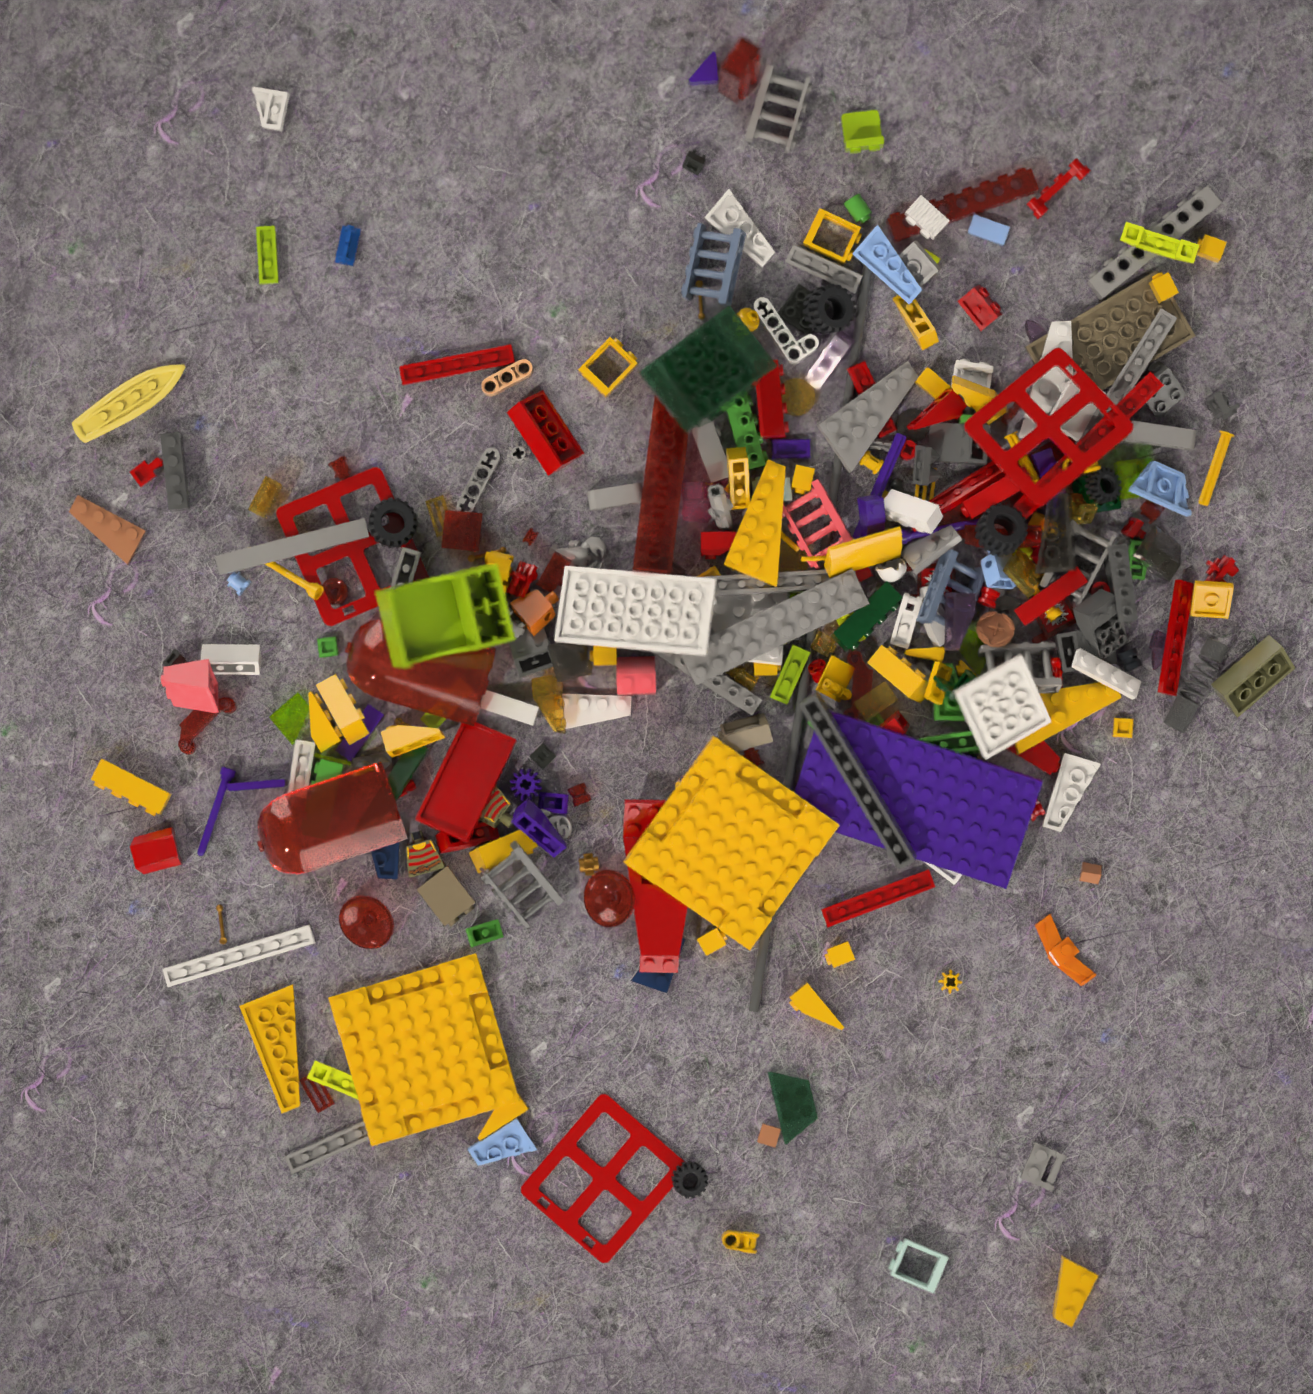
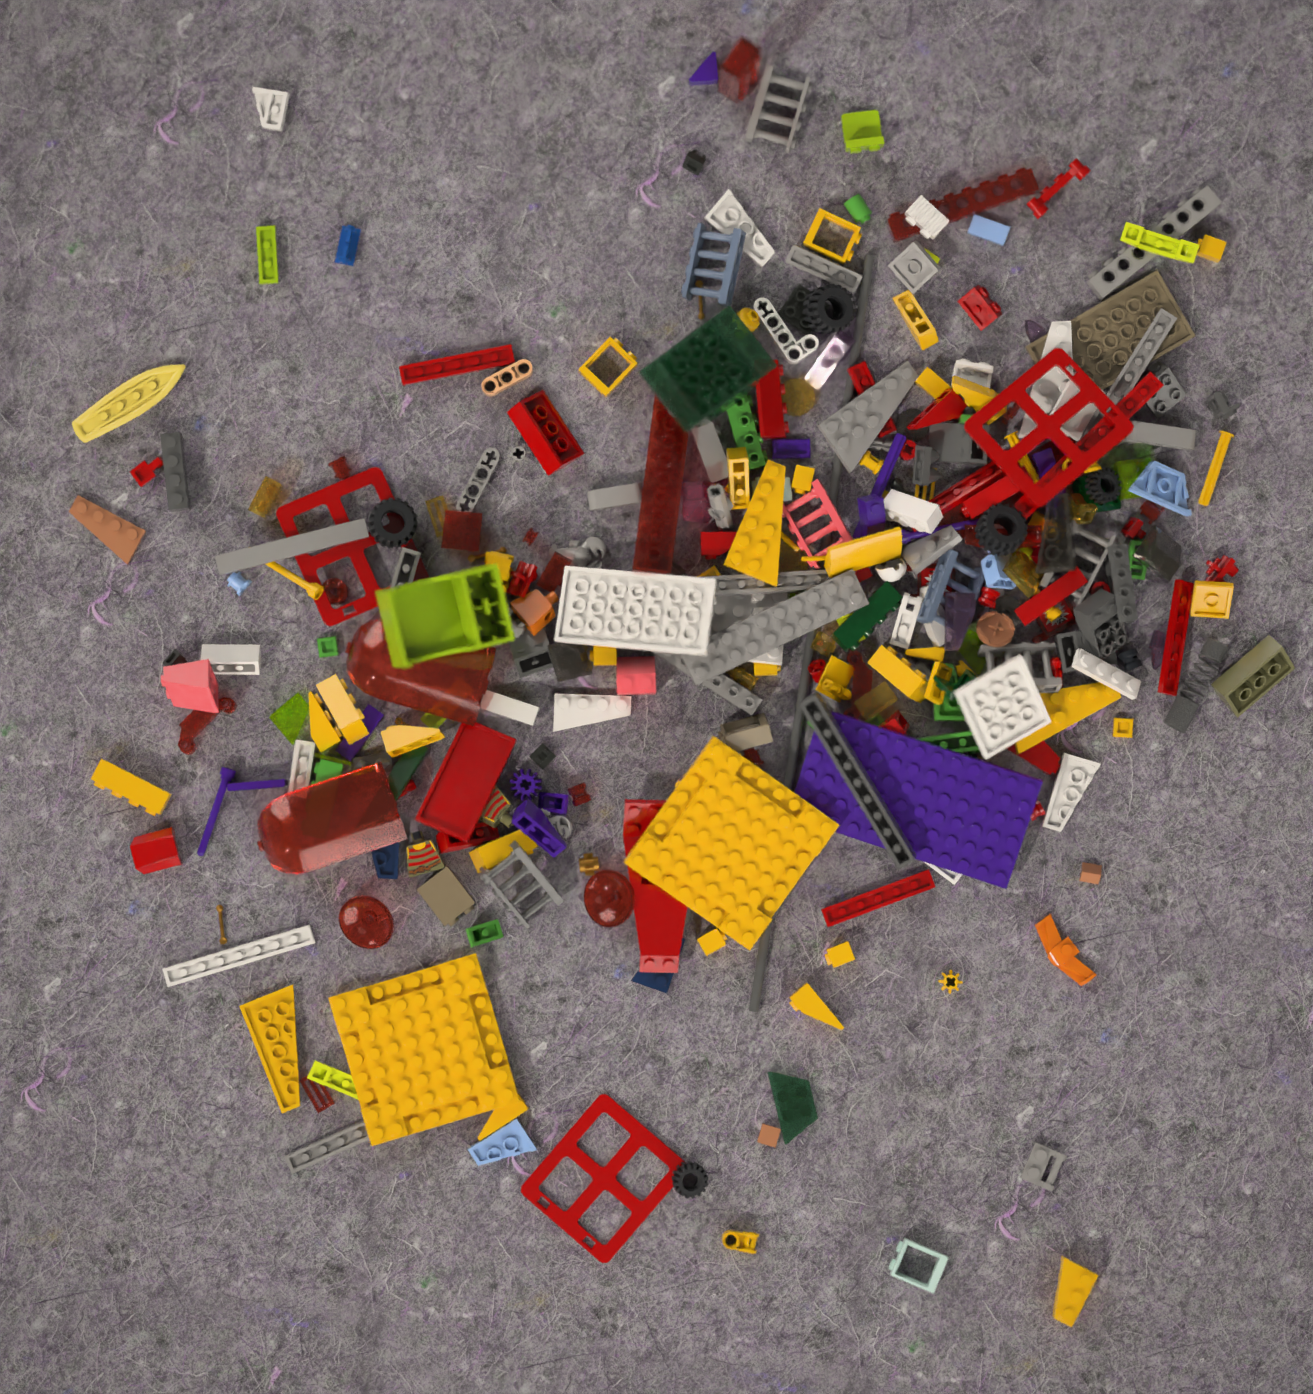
clear yellow slope [531,675,567,734] -> none
lime plate [770,644,810,705] -> none
light blue wing [852,225,922,305] -> none
yellow brick [1149,272,1179,303] -> none

